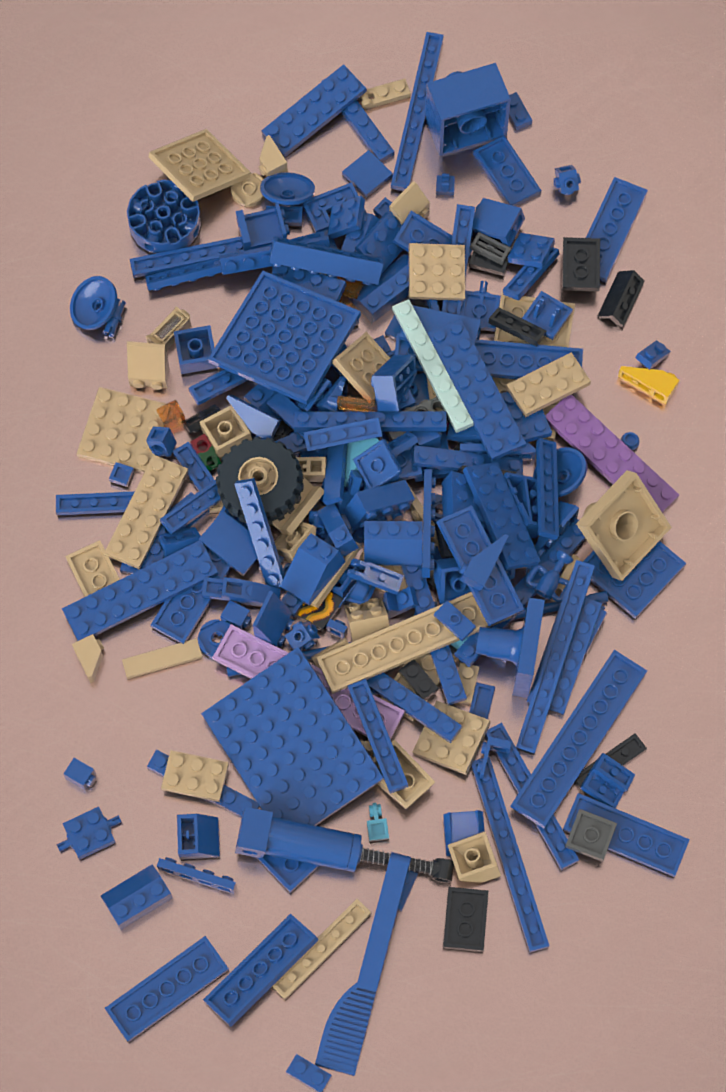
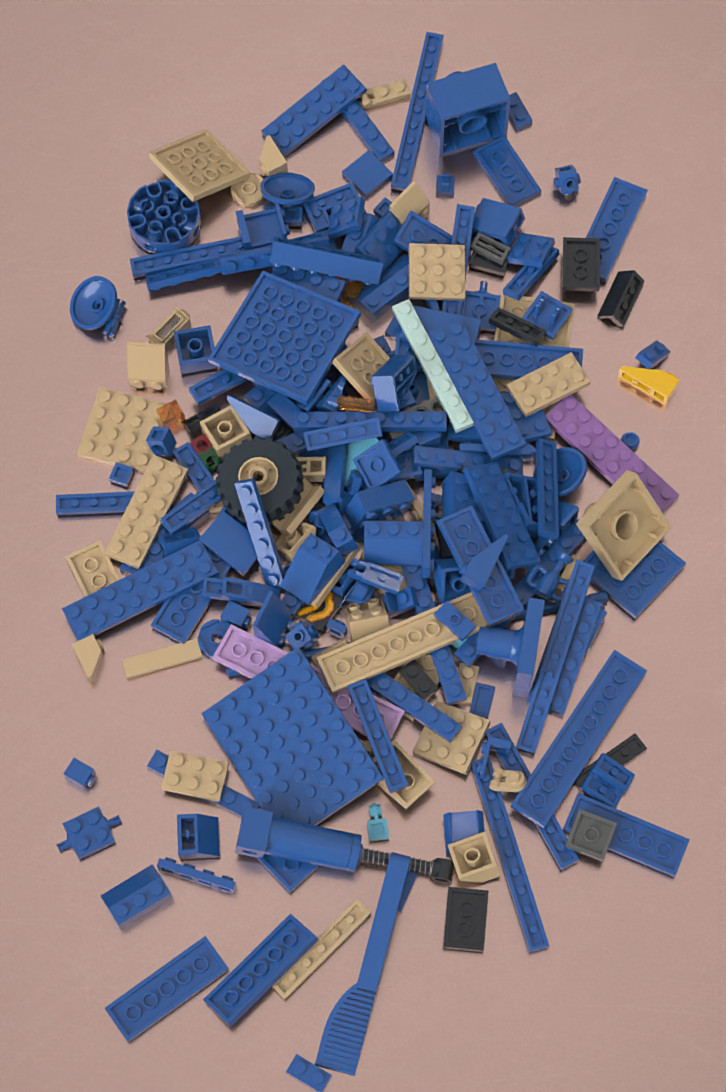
none -> tan plate [489,768,527,792]

